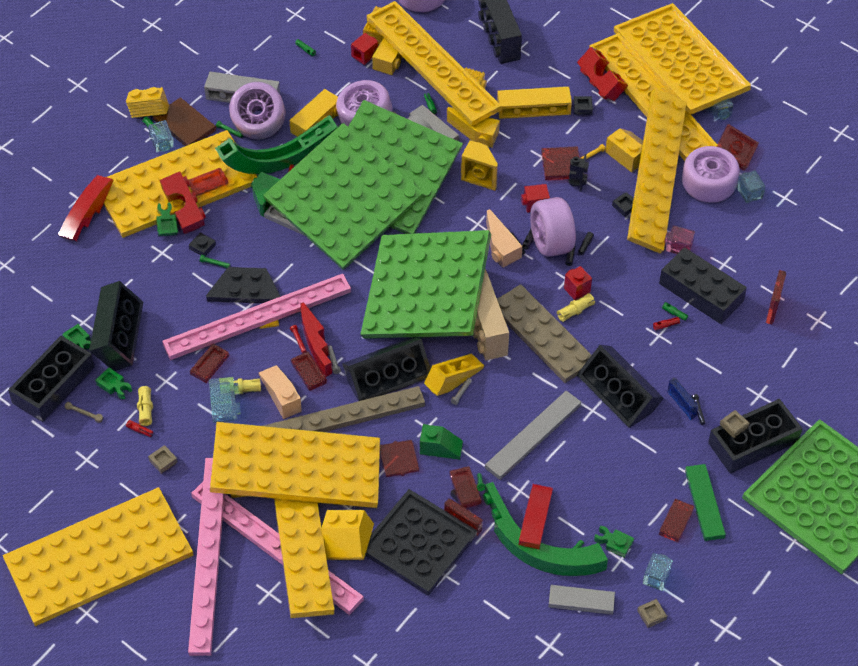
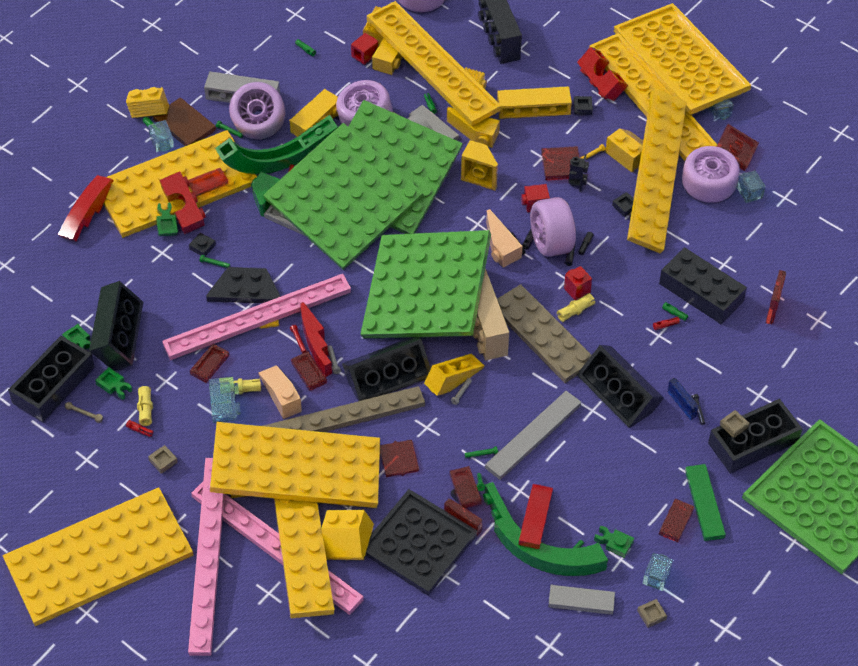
green slope [420,424,463,460] -> none
clear pink brick [664,225,695,254] -> none
none -> green piece [464,446,498,458]

